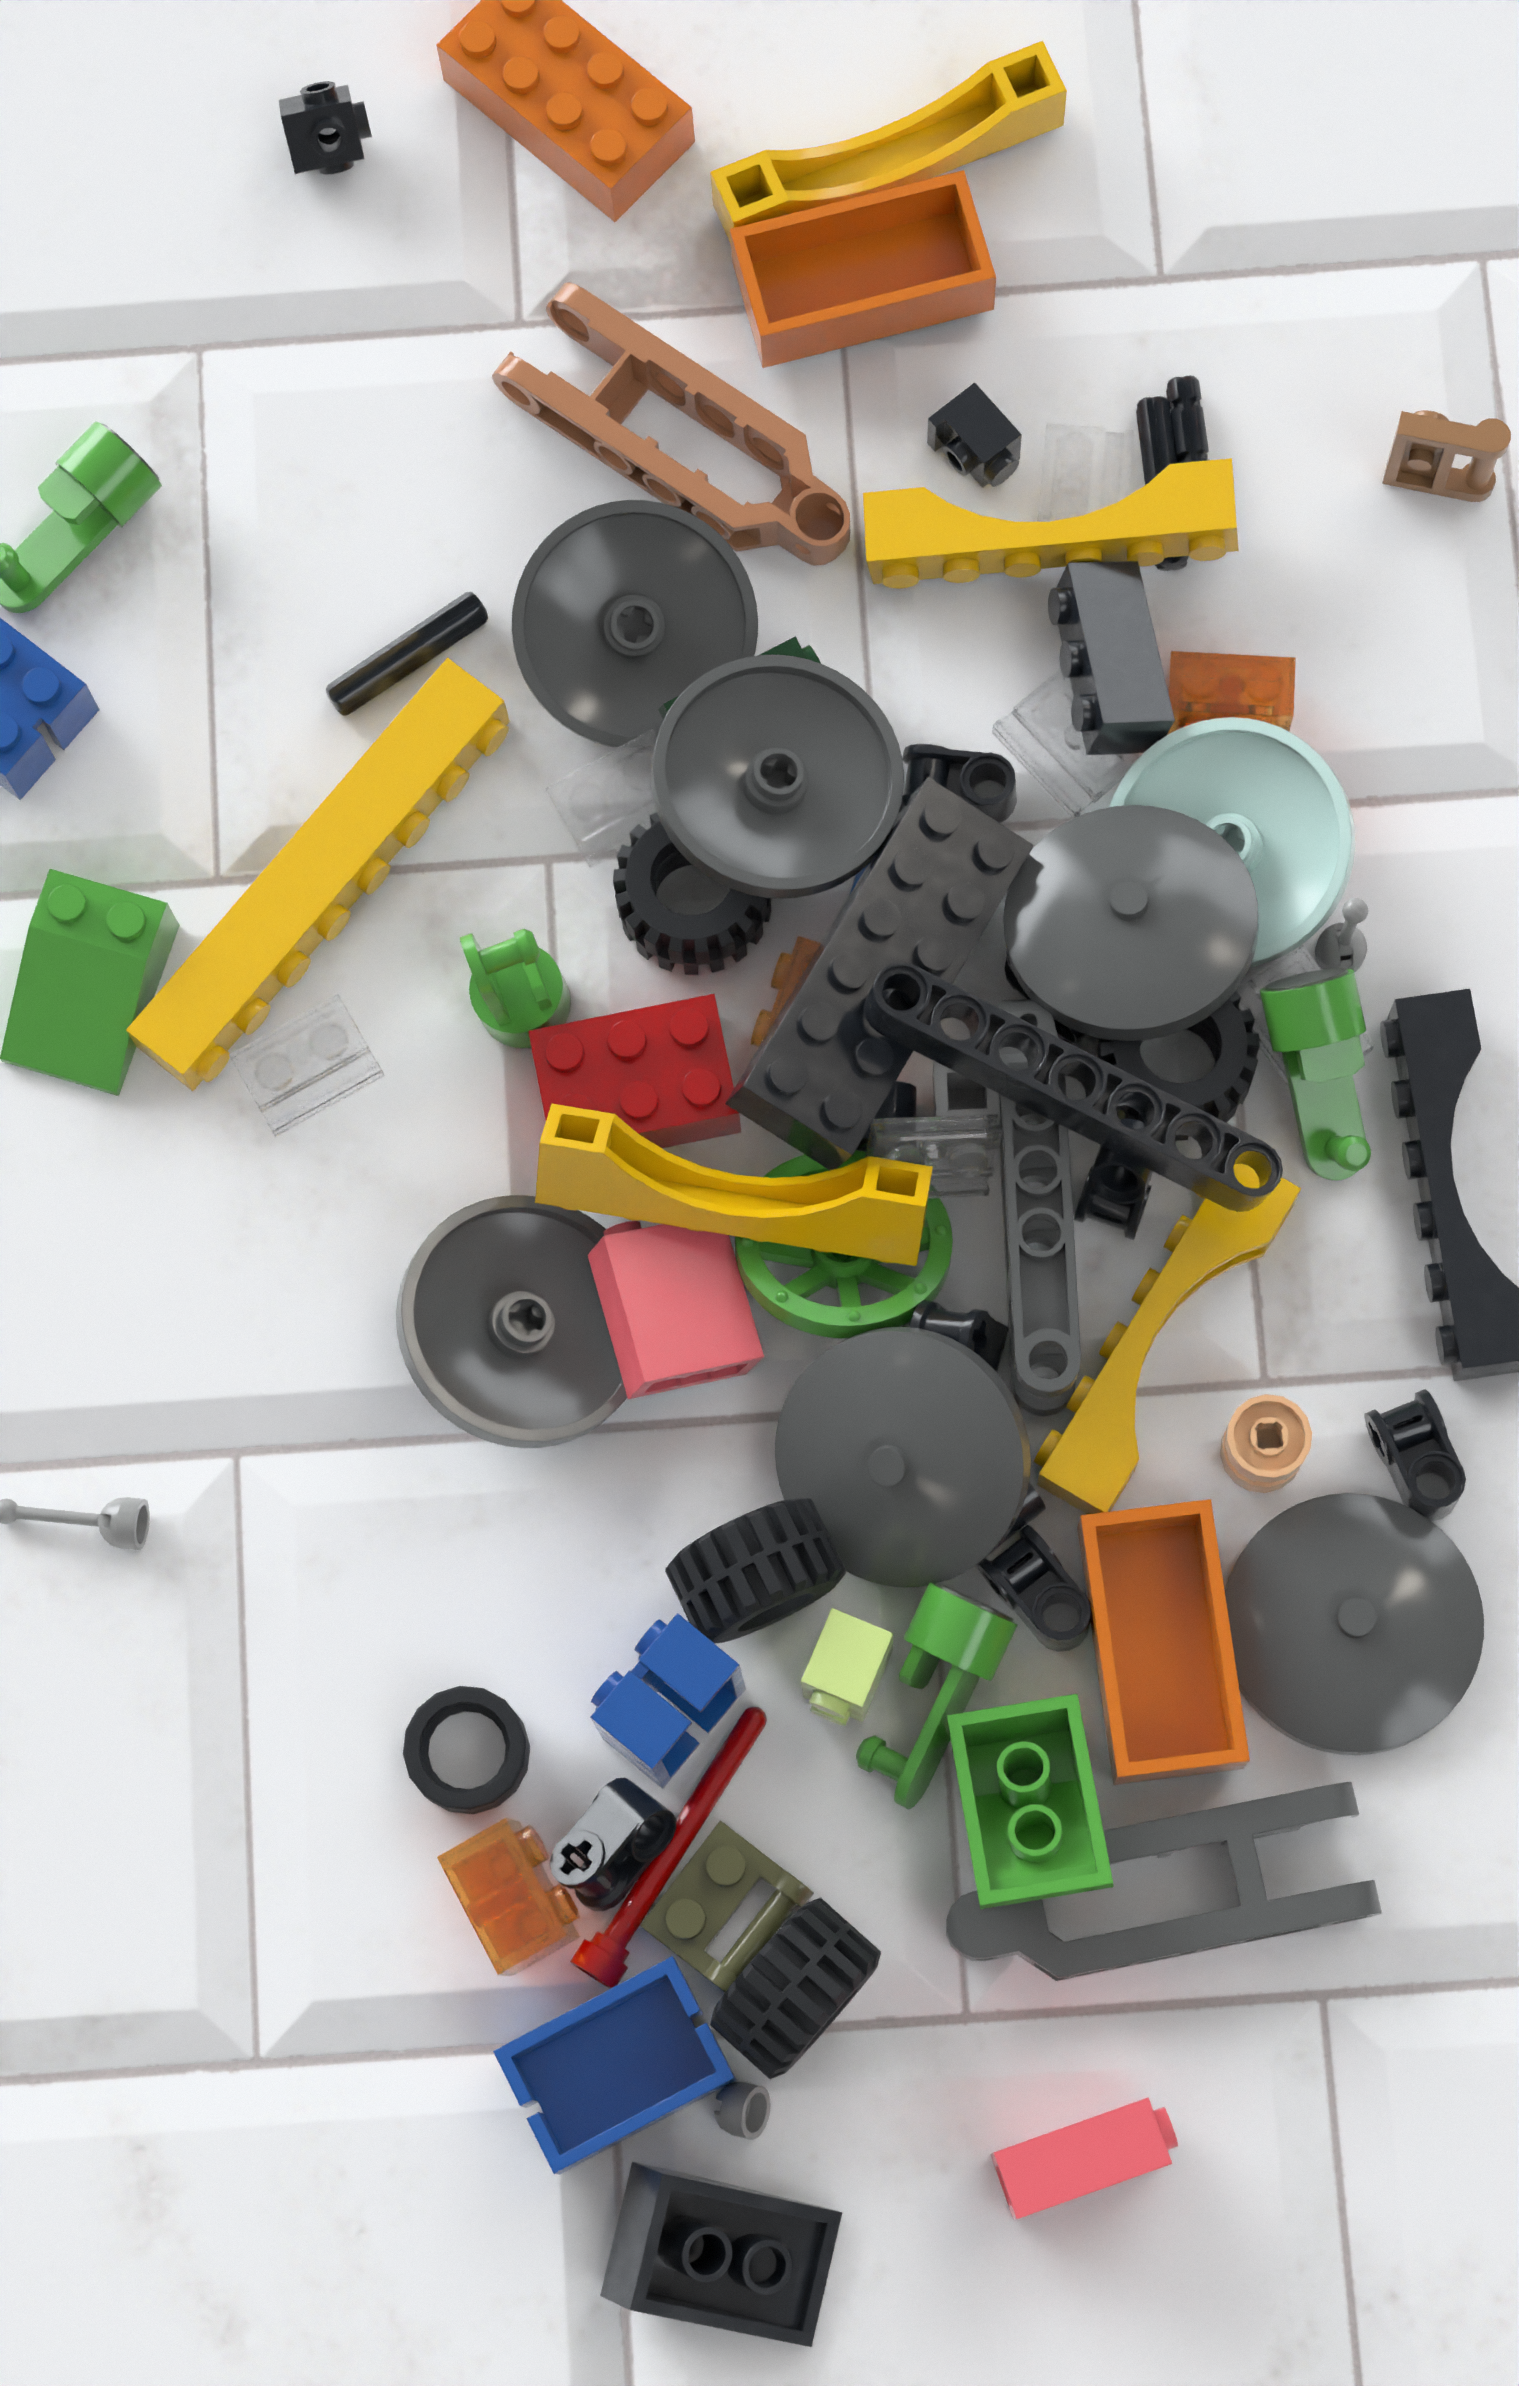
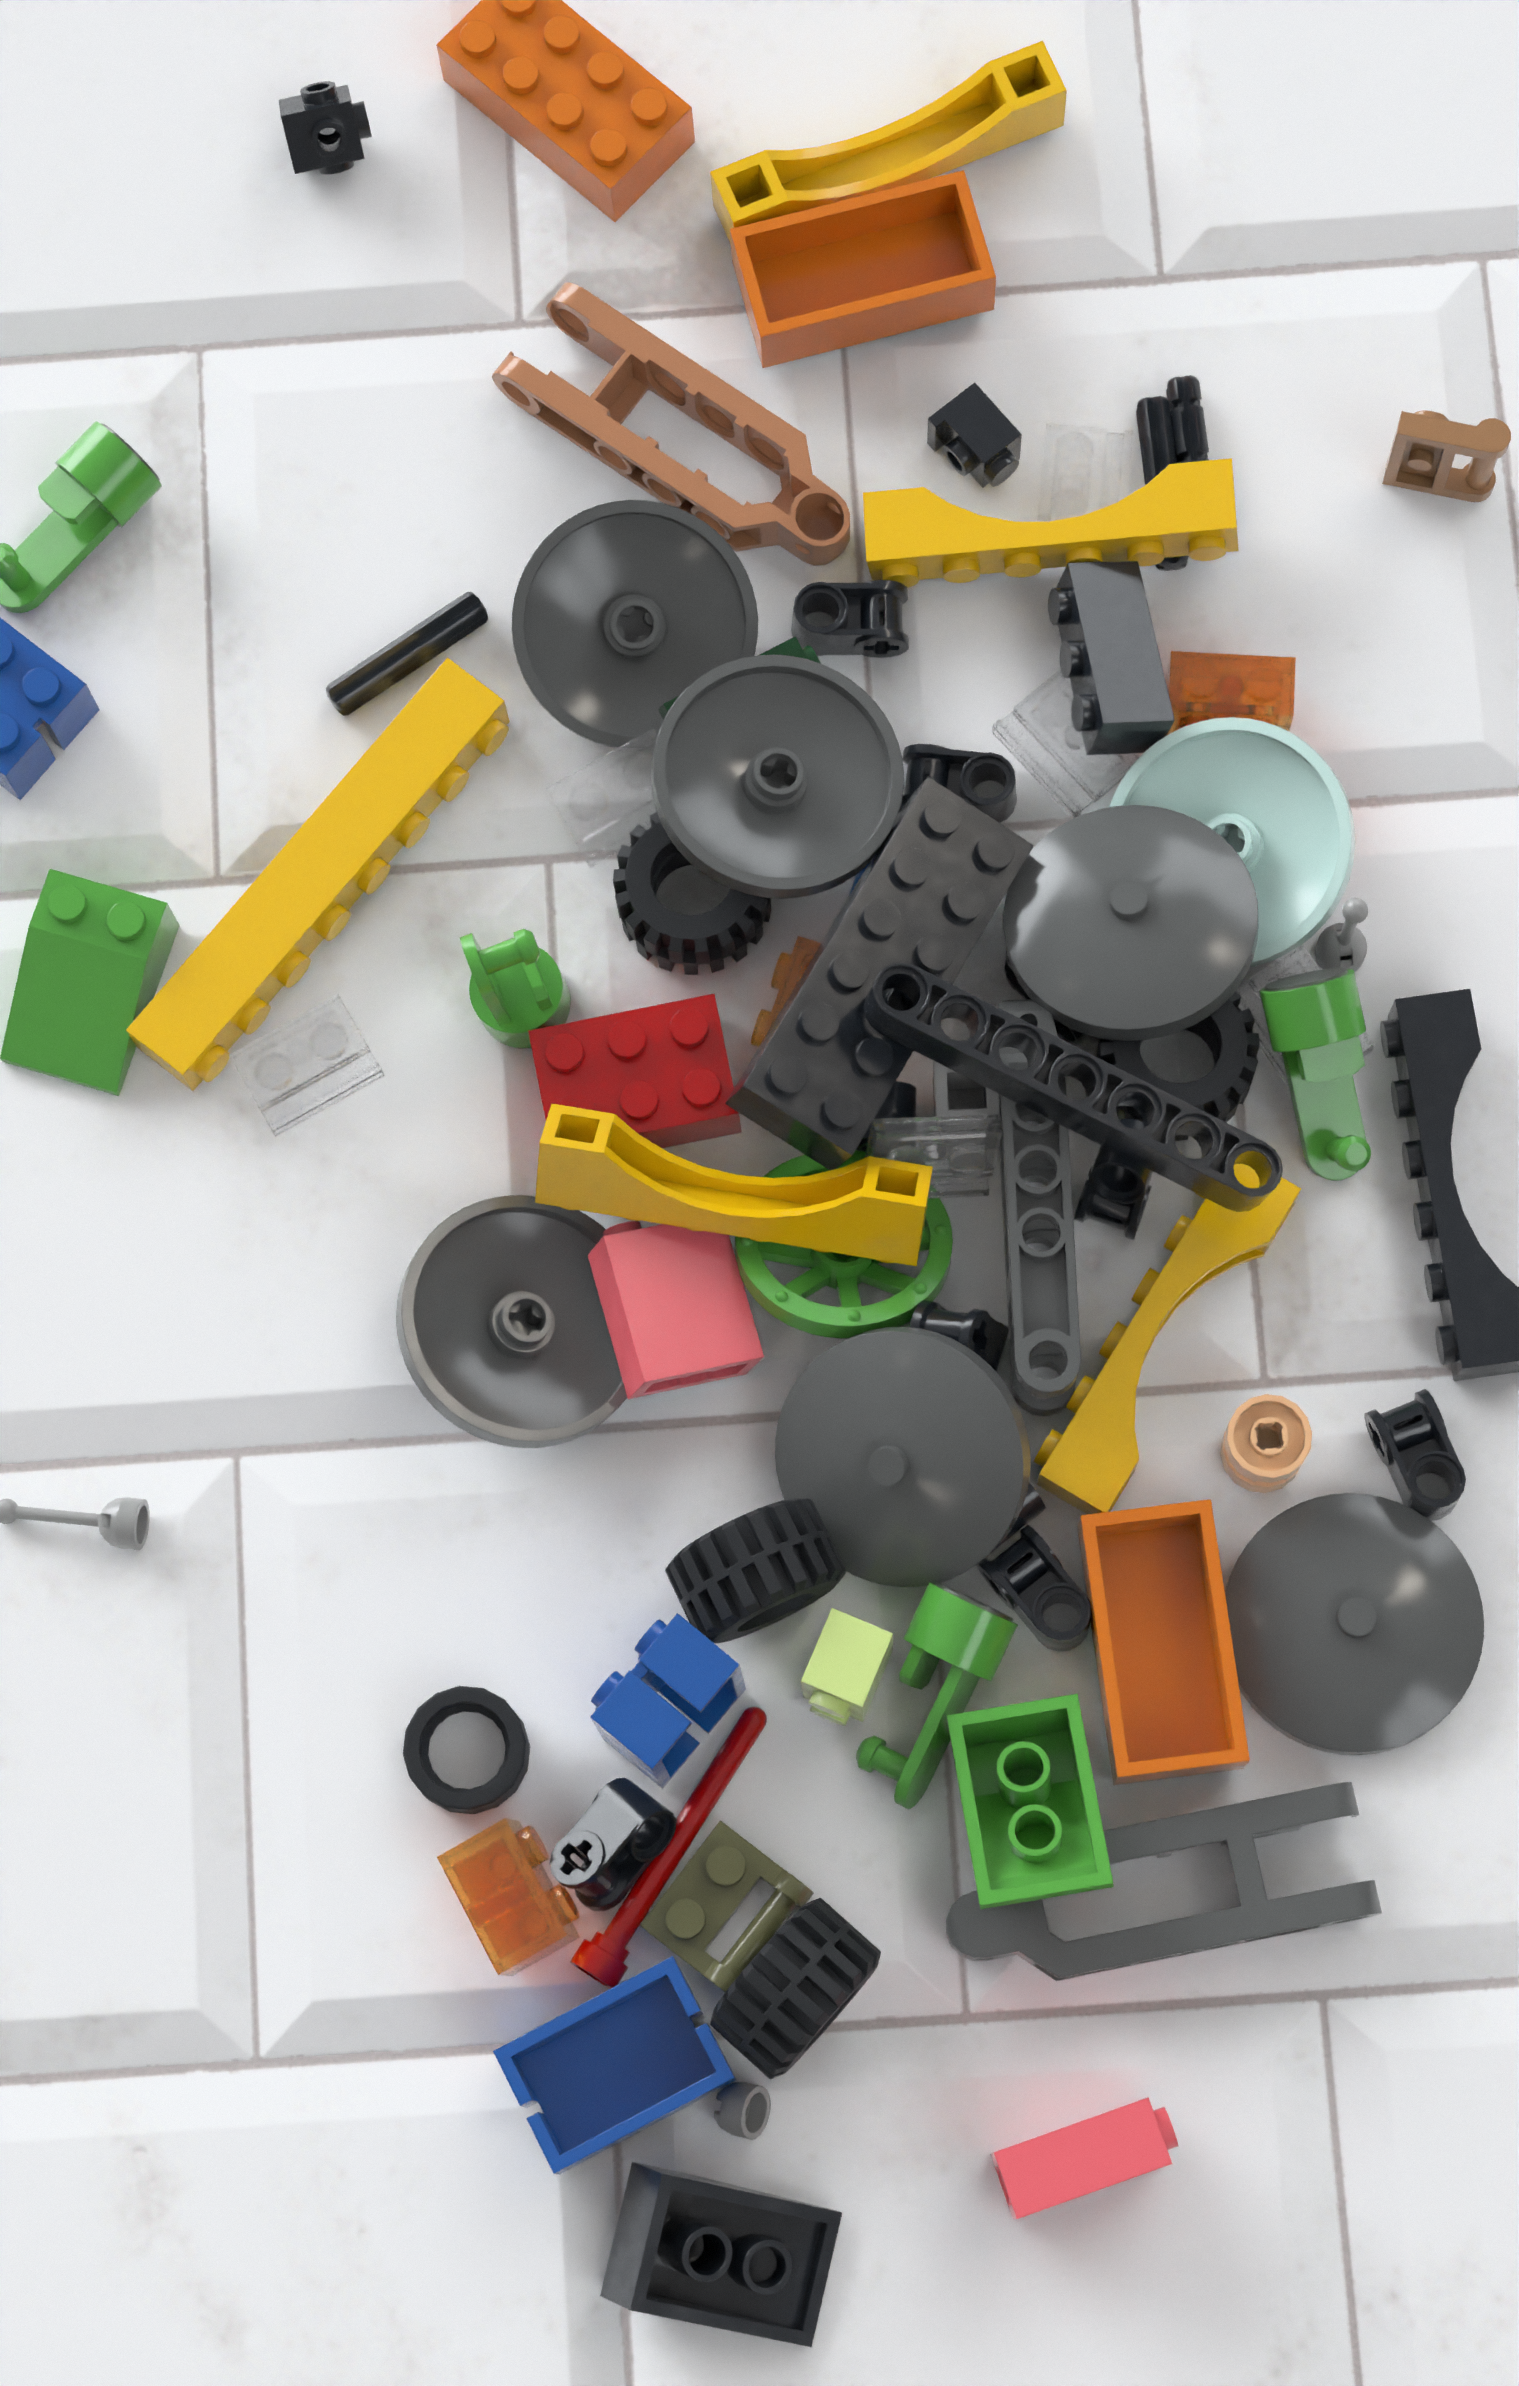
none -> black piece [791,580,909,658]

